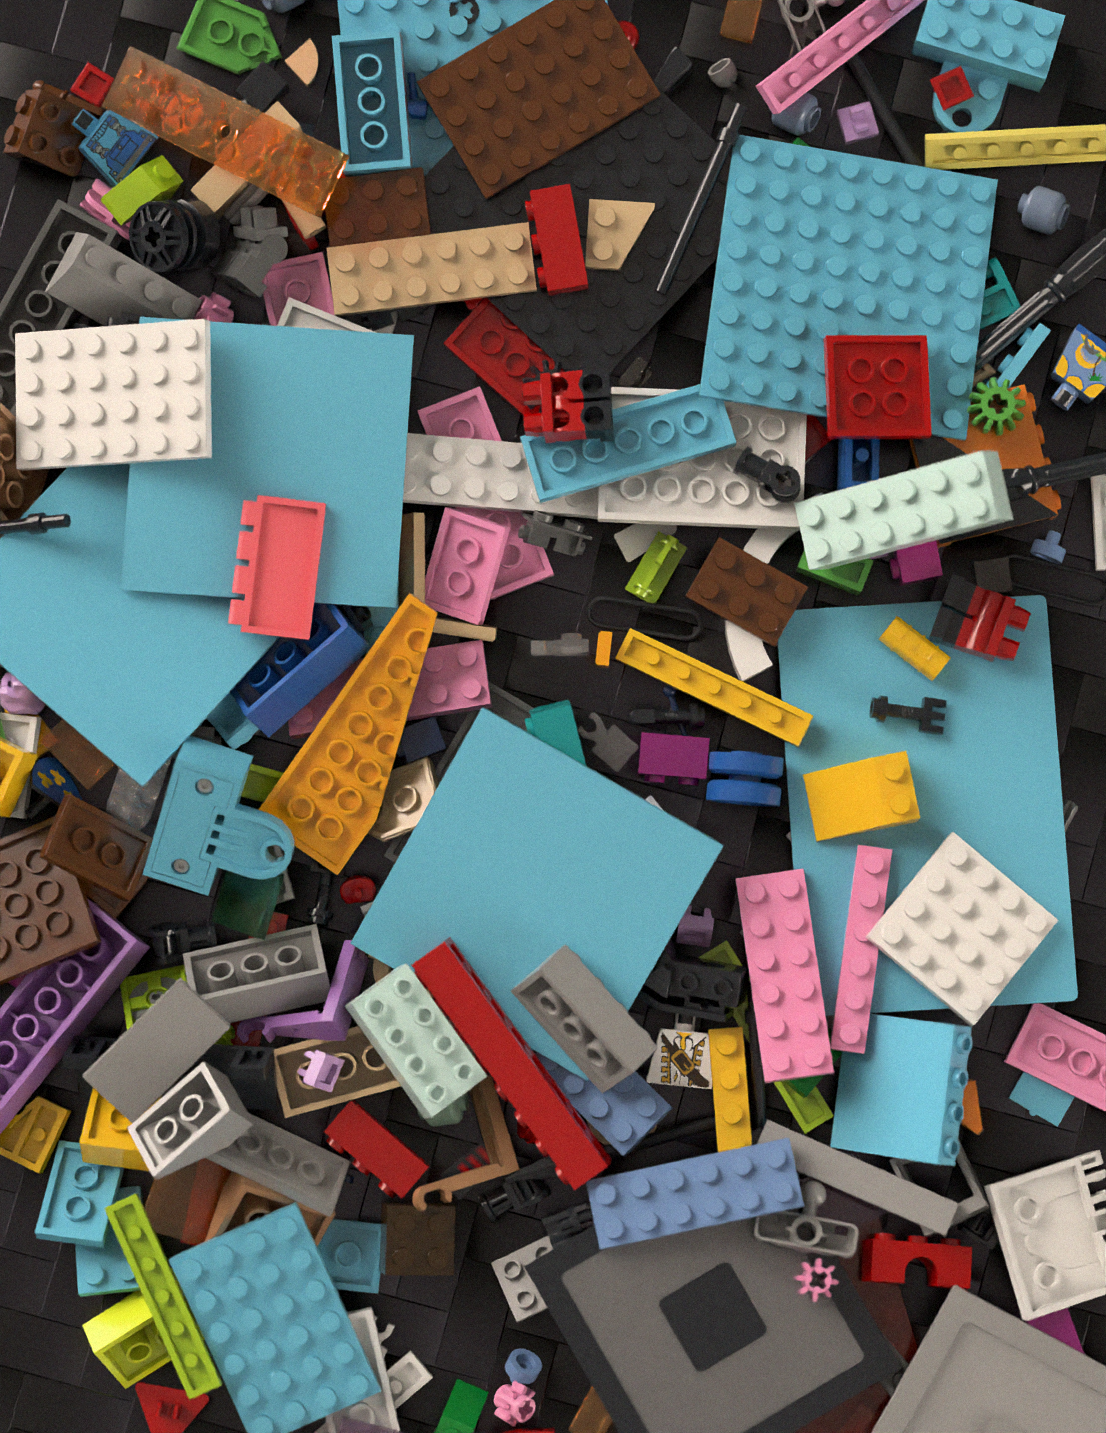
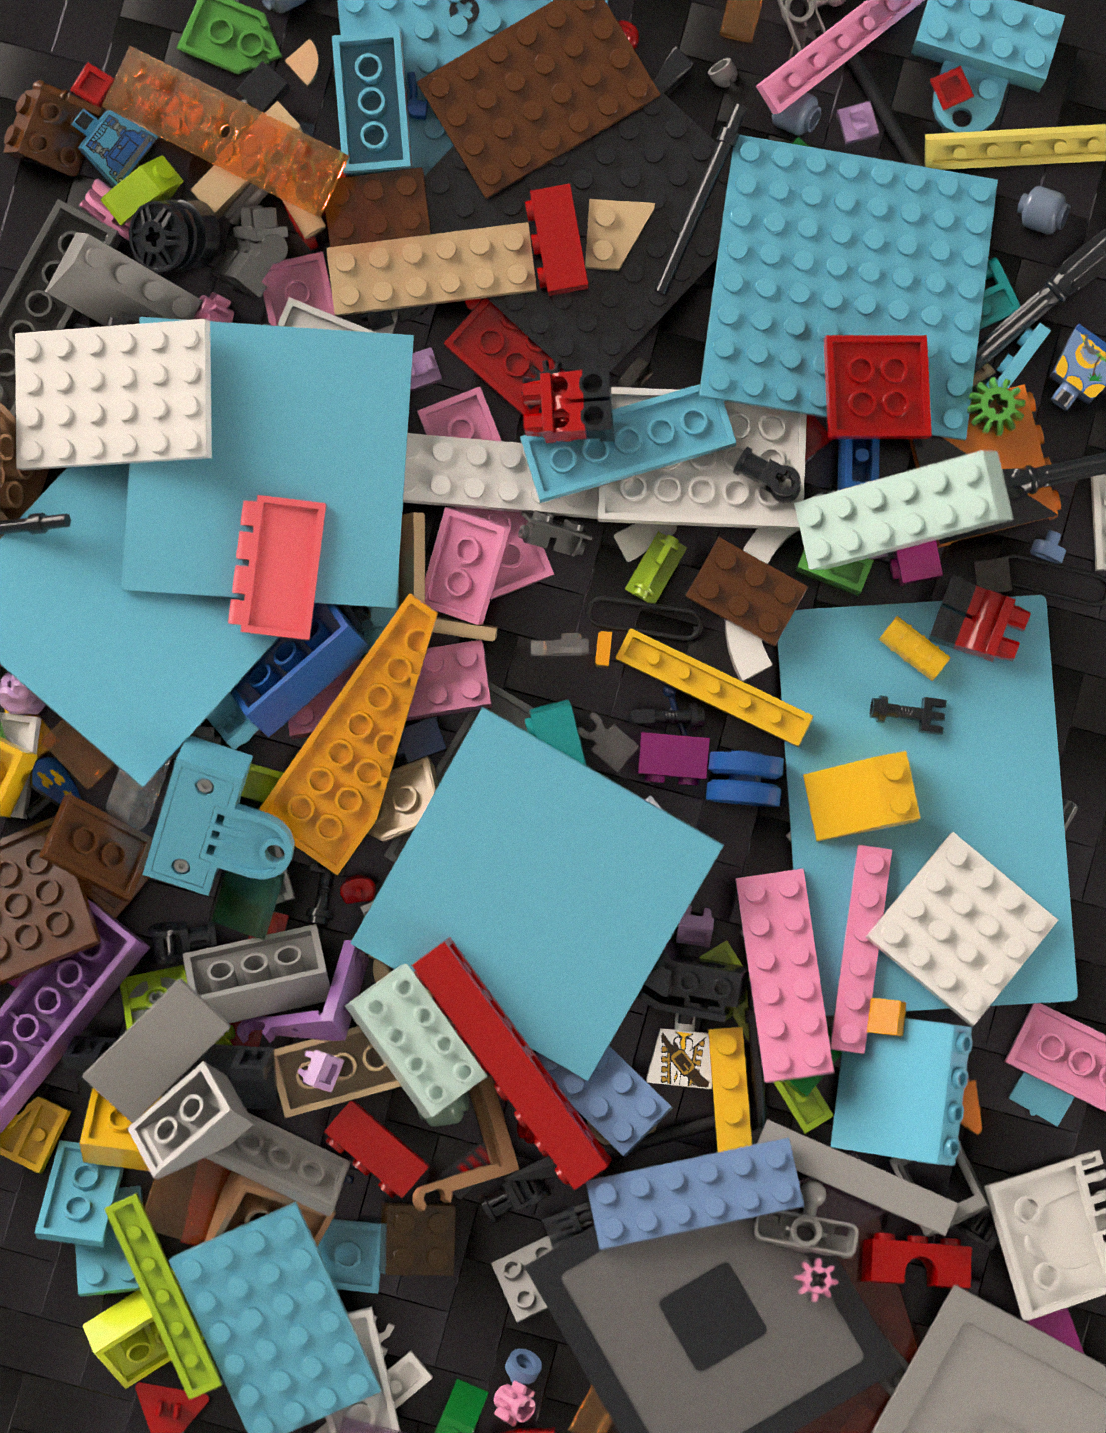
light grey slope [511,944,658,1093] -> none
none -> lavender tile [410,347,442,391]
none -> light orange tile [867,998,907,1036]

